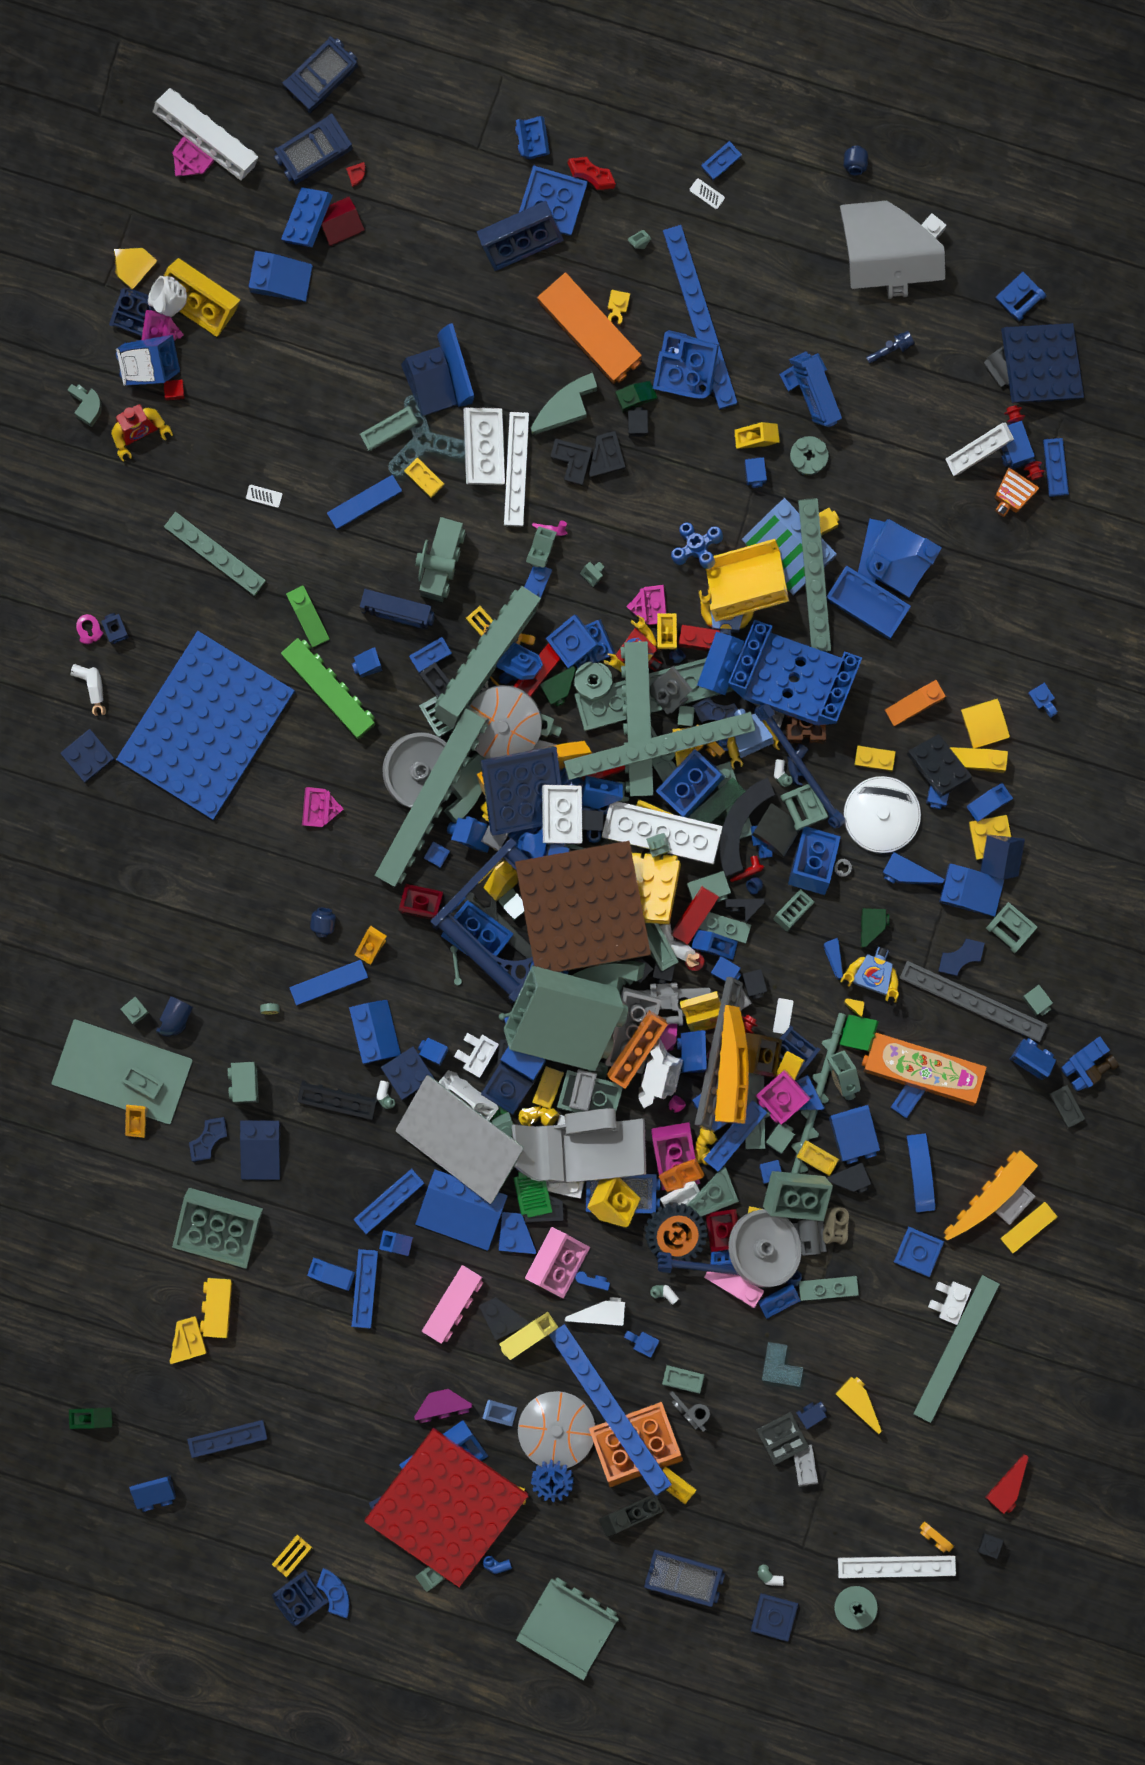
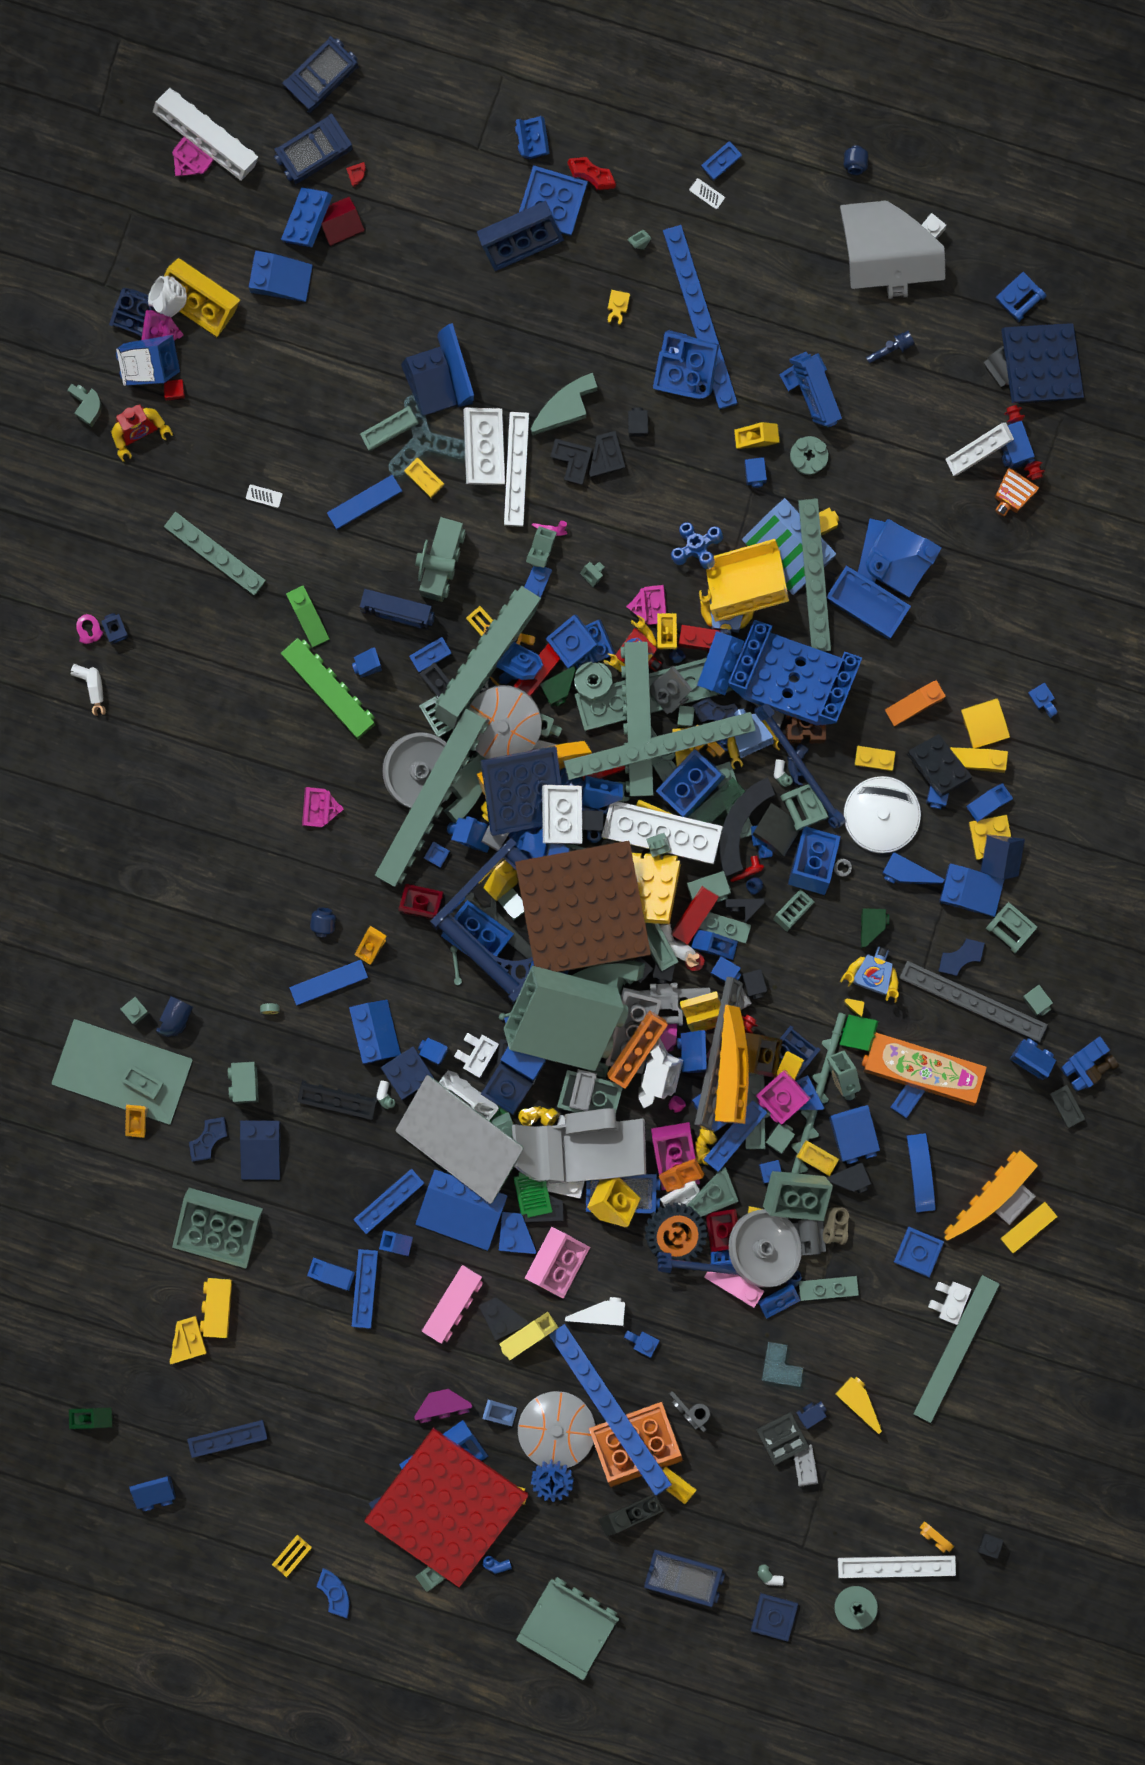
dark blue plate [61,729,114,783] -> none
yellow slope [114,248,157,289] -> none
blue plate [116,631,295,820] -> none
dark blue slope [272,1570,328,1627] -> none
yellow plate [532,1066,564,1109] -> none
orange brick [537,272,642,384] -> none
blue plate [575,1272,610,1291] -> none
dark green slope [615,381,658,413] -> none
arm [650,1285,679,1304] -> none
sand green plate [662,1365,704,1393] -> none
white sticker [773,998,793,1034] -> none
blue slope [823,938,843,980] -> none
red slope [985,1454,1028,1514] -> none
blue tile [1043,438,1069,497] -> none

